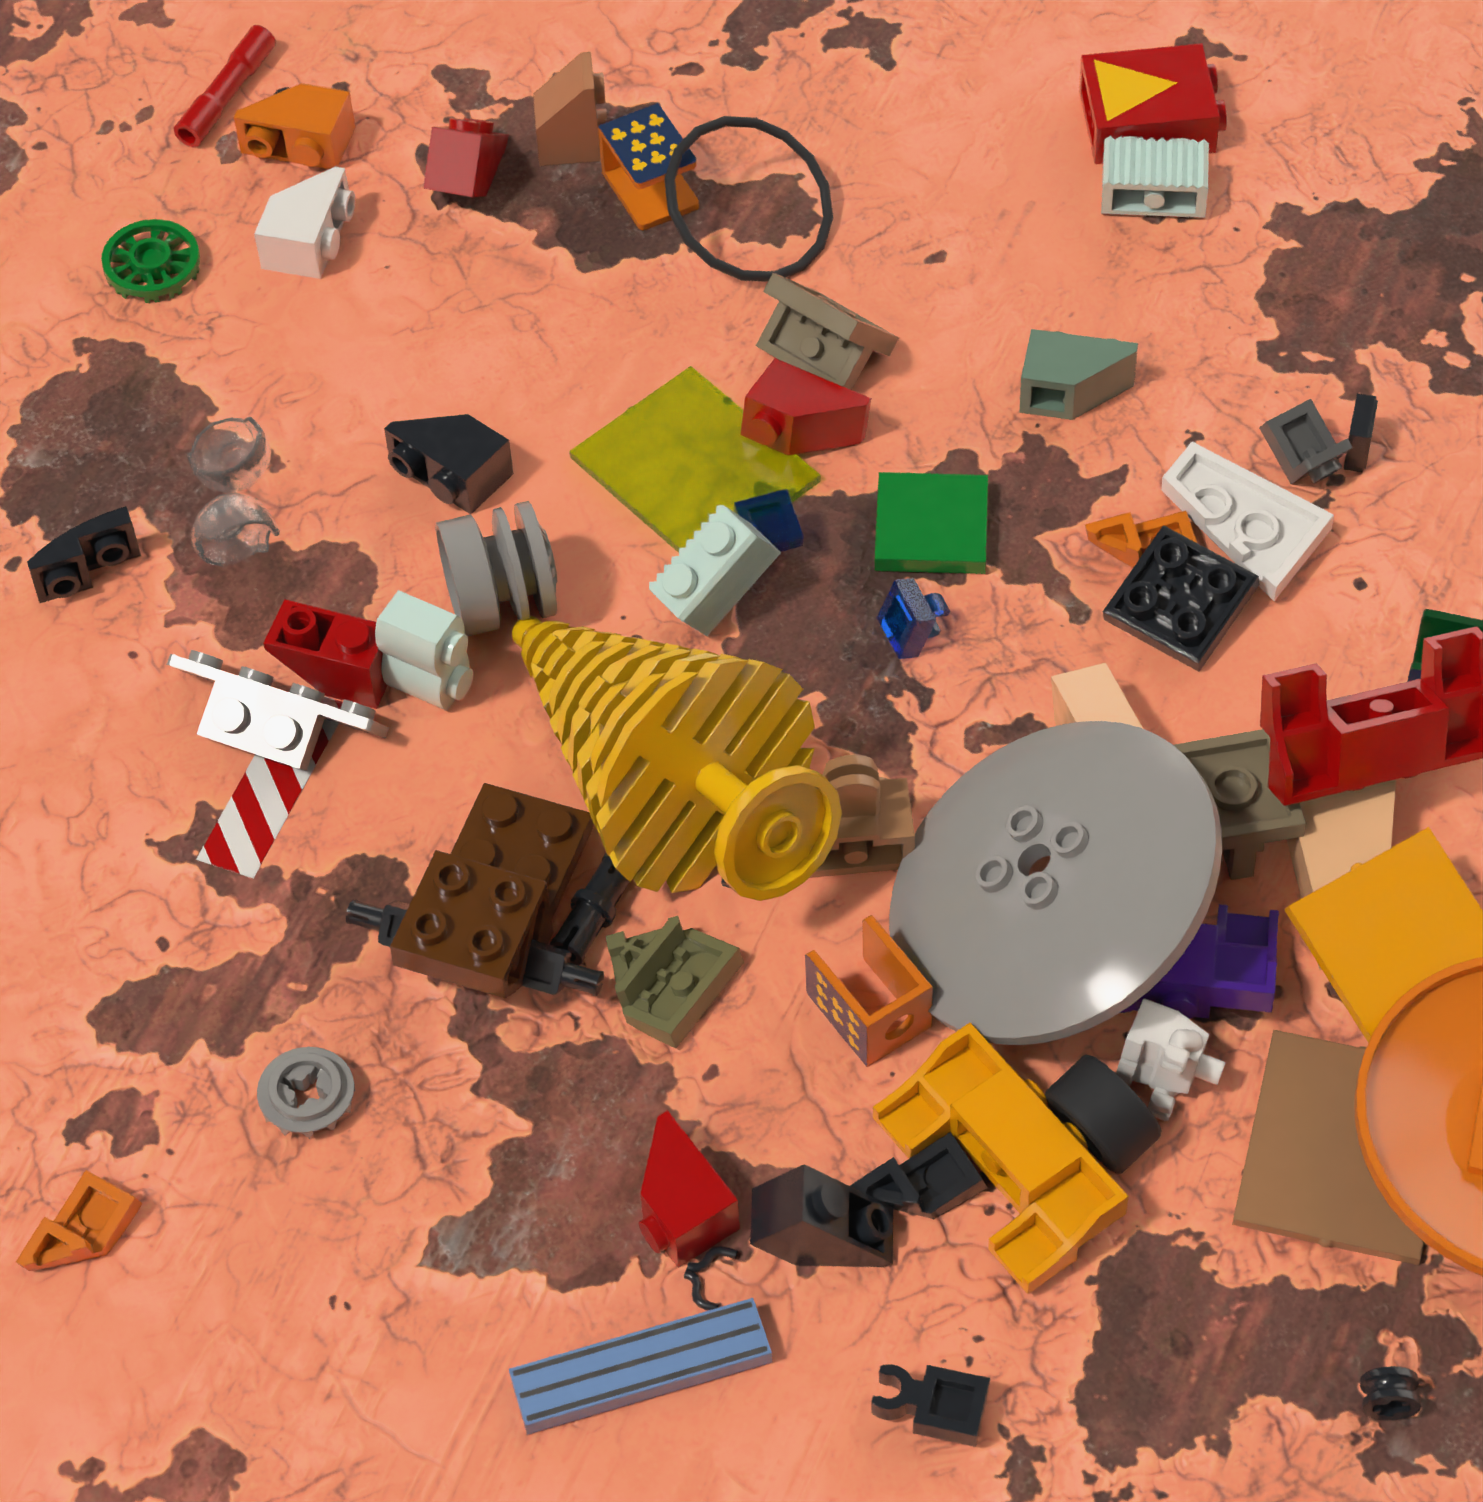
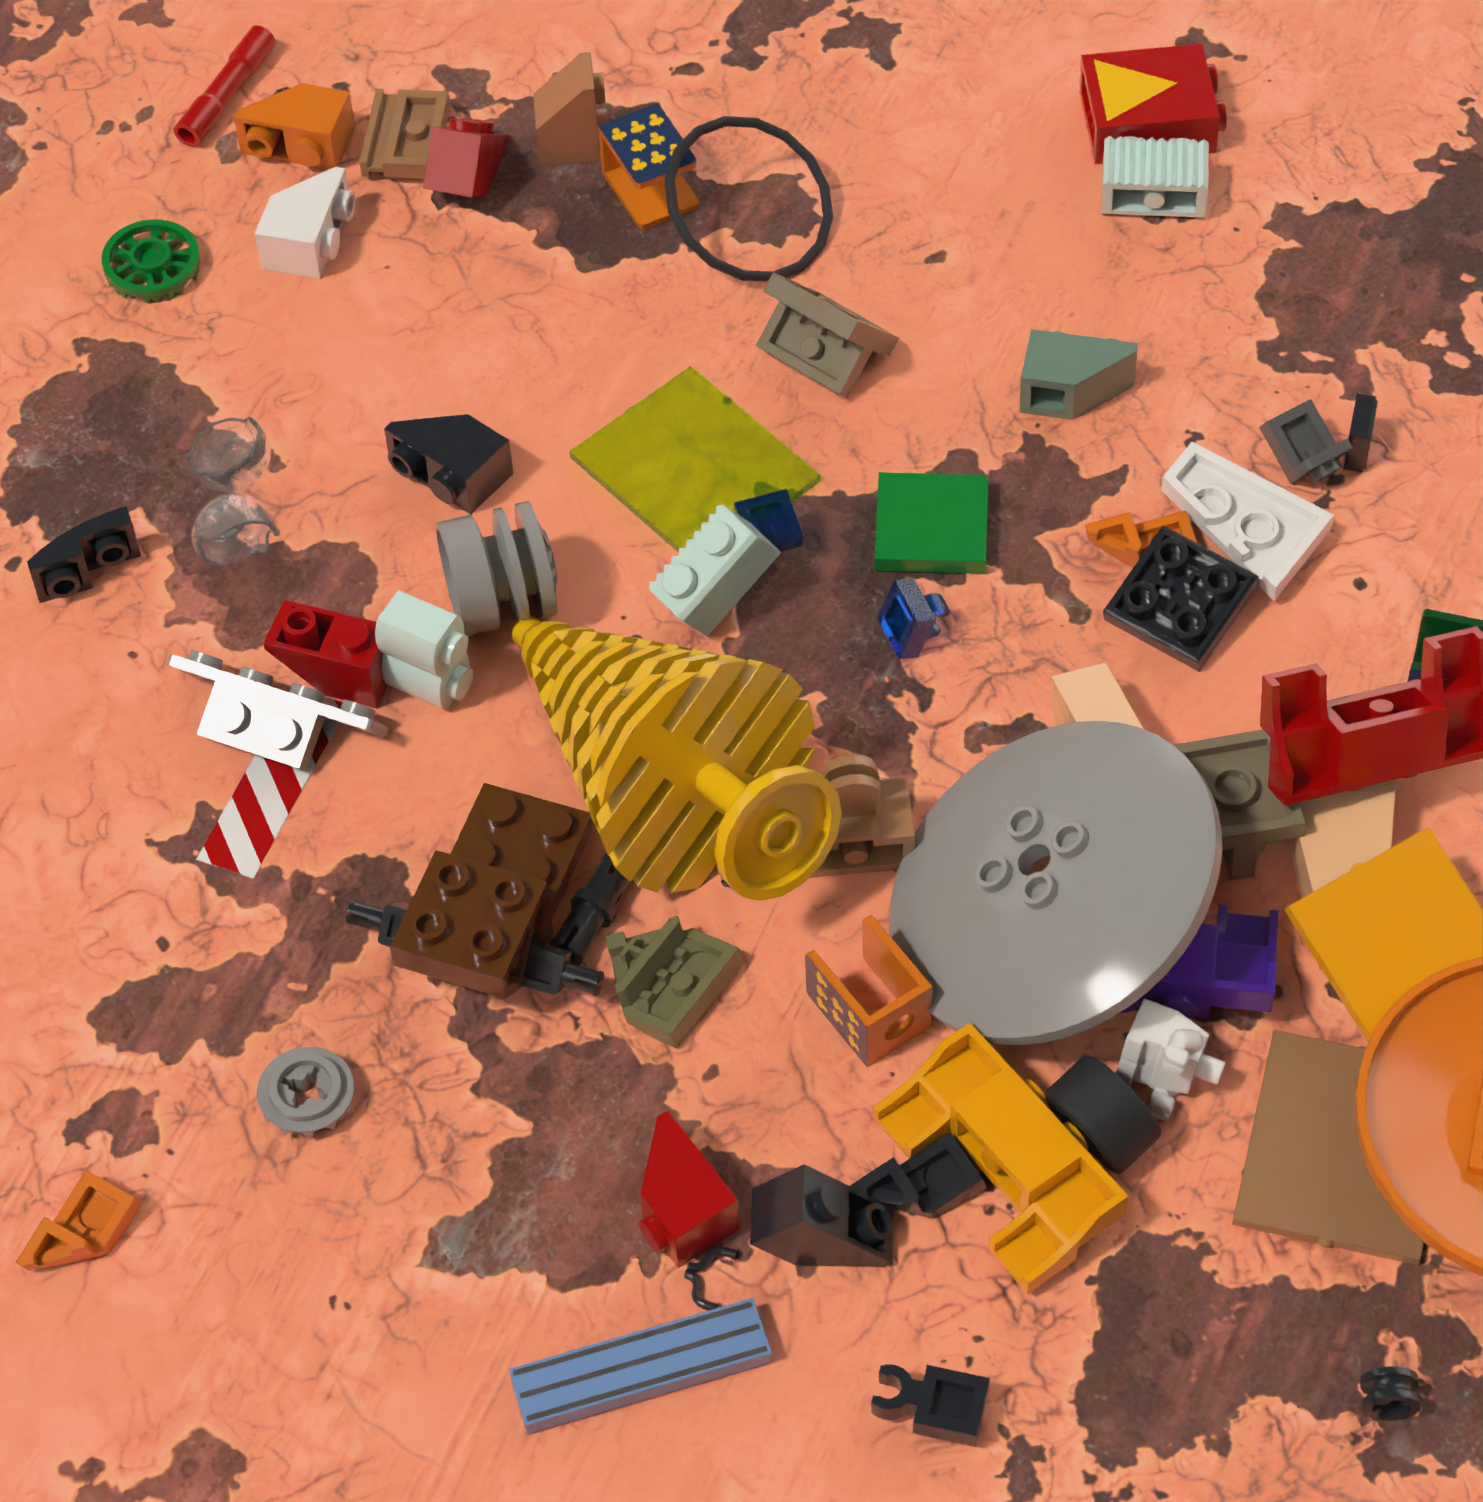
red slope [740,358,872,456] -> none
none -> medium nougat plate [359,88,451,179]

